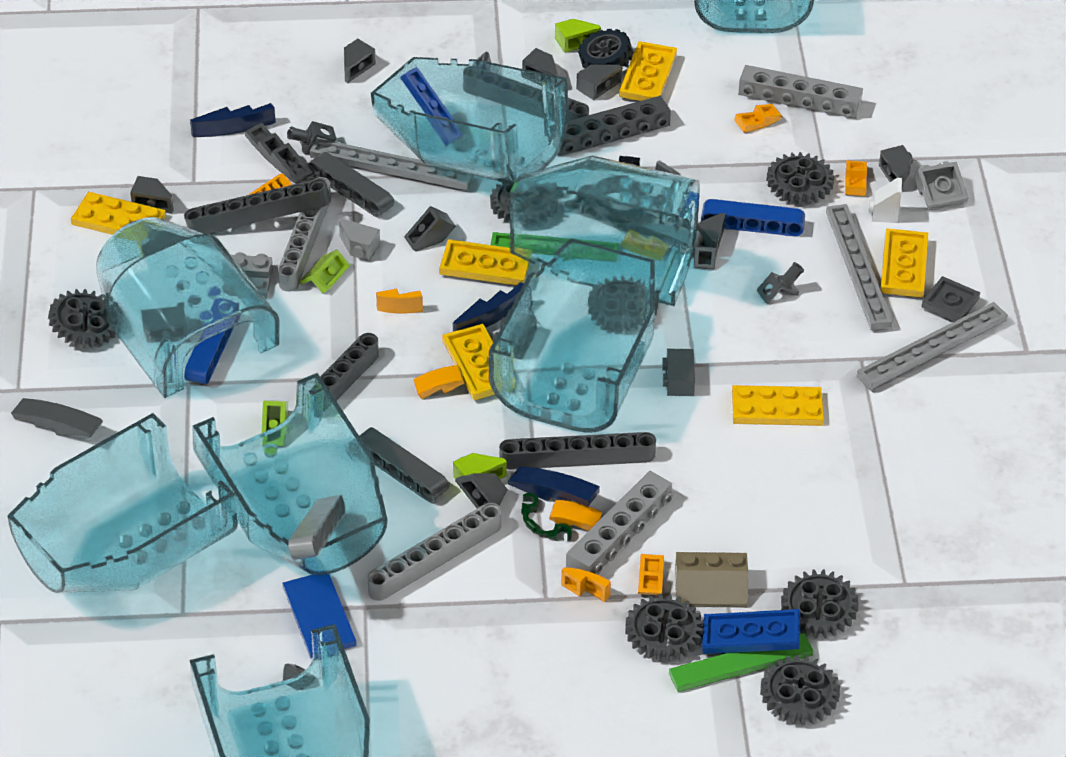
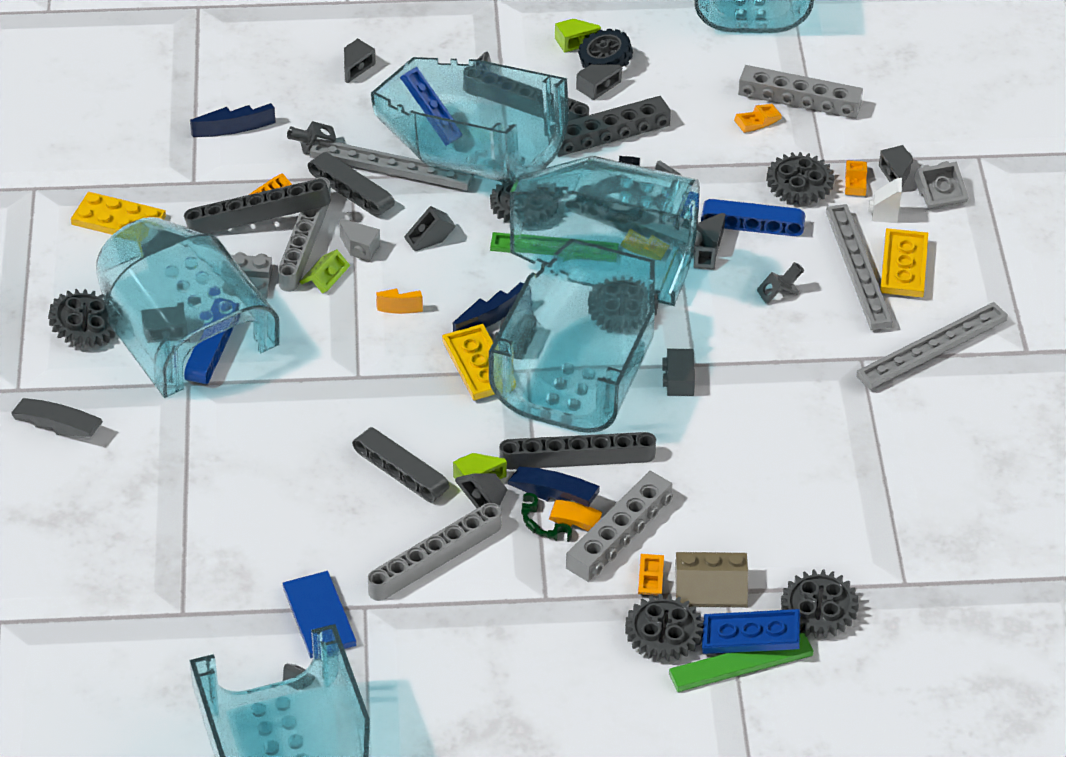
clear light blue windscreen [7,413,238,593] -> none
dark grey slope [130,176,174,214] -> none
clear light blue windscreen [192,373,388,575] -> none
dark grey slope [245,123,313,183] -> none
lime slope [261,400,289,447] -> none
light grey beam [289,495,345,560] -> none
dark grey beam [306,333,379,416] -> none
light orange slope [413,365,464,399] -> none
yellow plate [439,239,532,285] -> none
dark grey slope [522,48,558,91] -> none
light orange slope [561,567,611,602] -> none
yellow plate [619,41,677,101] -> none
yellow plate [732,385,824,426] -> none
dark grey gear [760,655,840,725] -> none
dark grey plate [921,276,981,322] -> none

